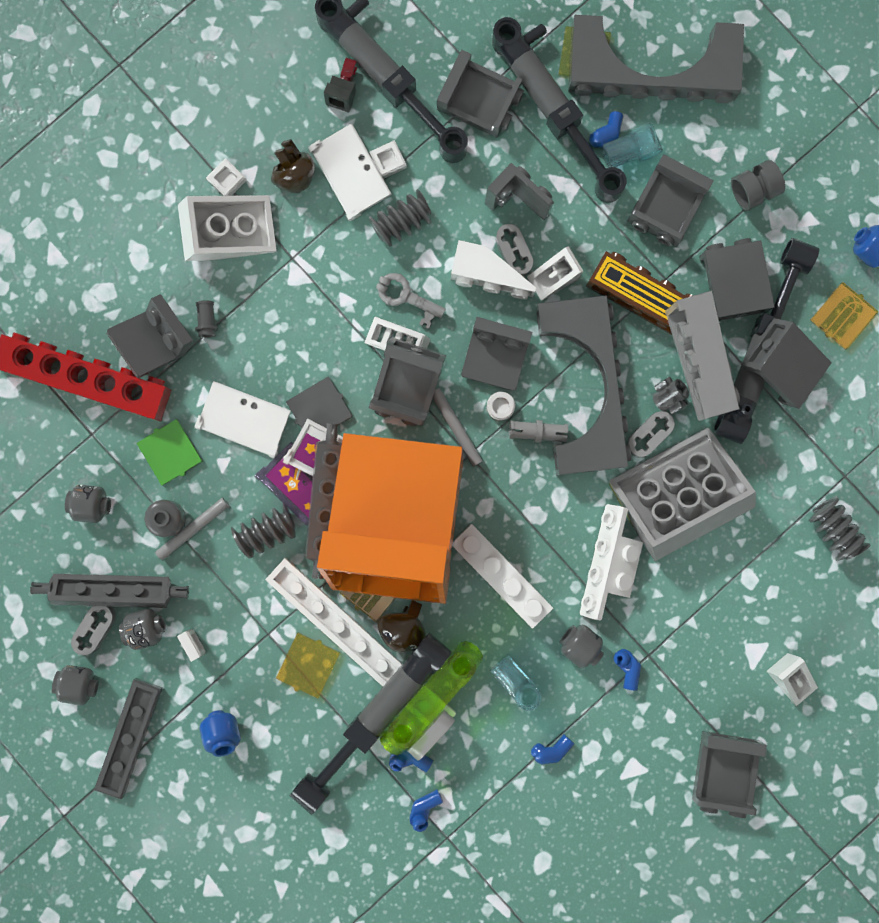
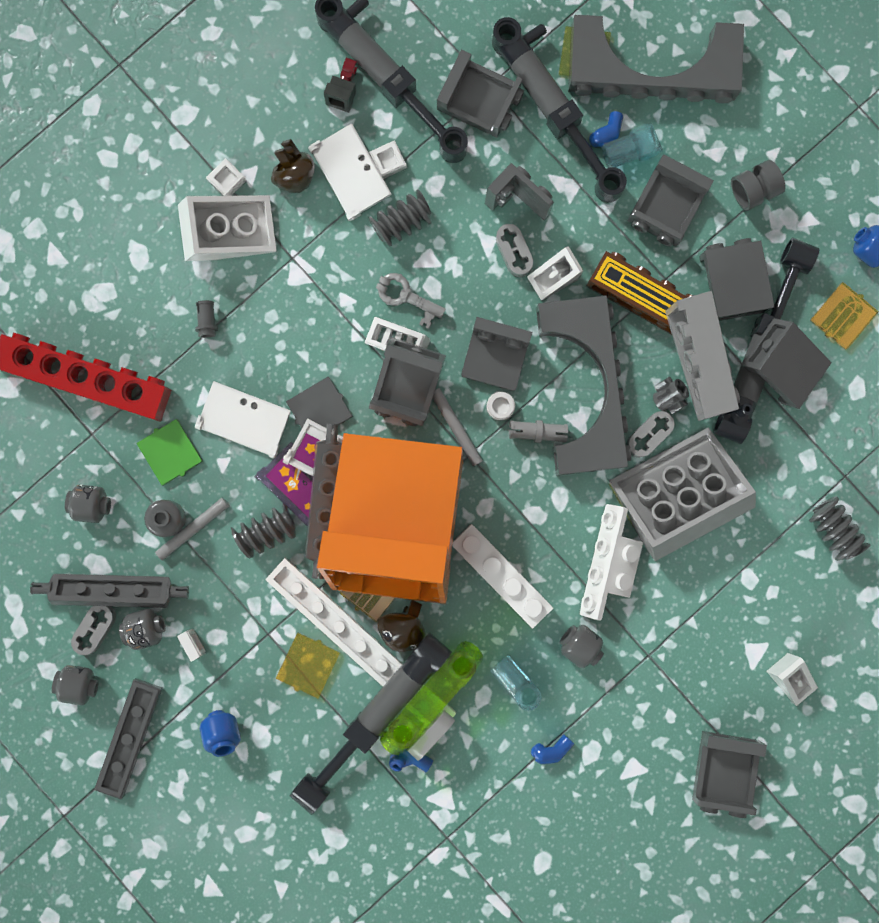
dark grey bracket [106,294,193,378] -> none
blue arm [409,790,443,832] -> none
white slope [451,240,536,300] -> none
blue arm [614,649,641,691] -> none

